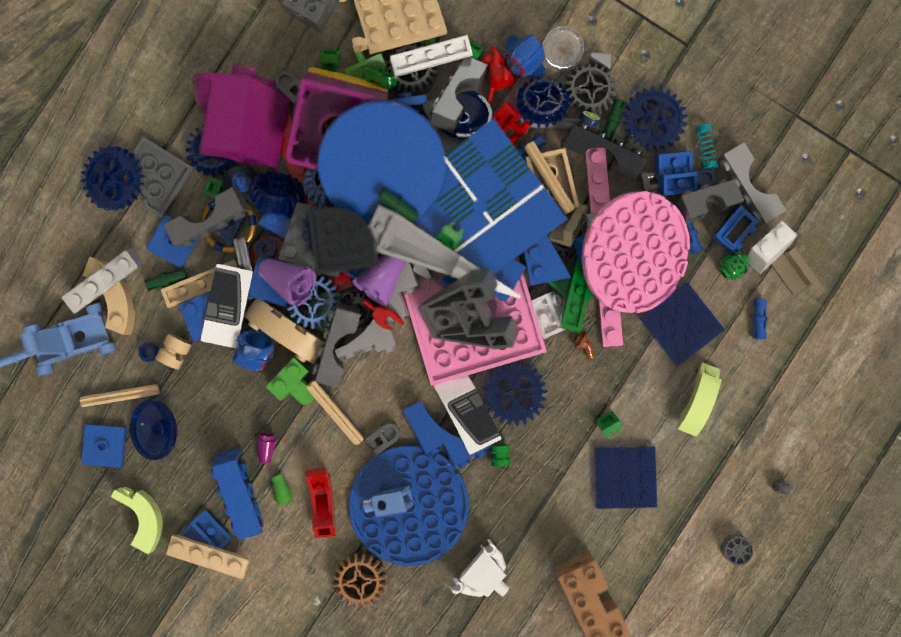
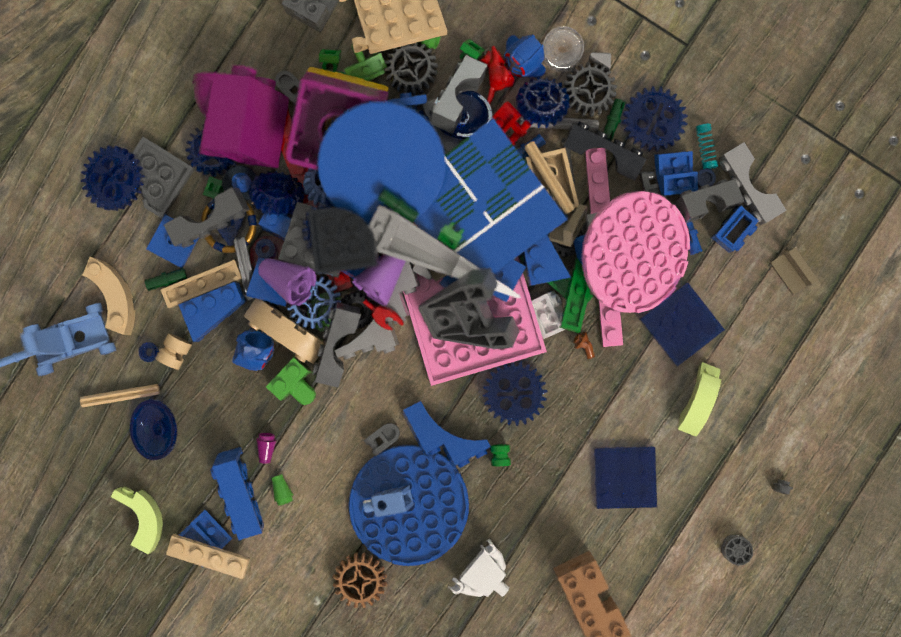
light grey arch [61,248,145,314] -> none
blue plate [81,424,127,468] -> none
sticker [201,264,253,348] -> none
tan axle [306,380,364,445] -> none
red arch [306,468,336,538] -> none
green plate [365,69,398,89] -> none
white tile [390,35,473,77] -> none
sticker [434,375,501,455] -> none
dark blue tile [579,111,601,127] -> none
green tile [595,411,623,438] -> none
green head [718,251,750,281] -> none
white brick [748,221,797,274] -> none
blue pin [752,299,768,339] -> none

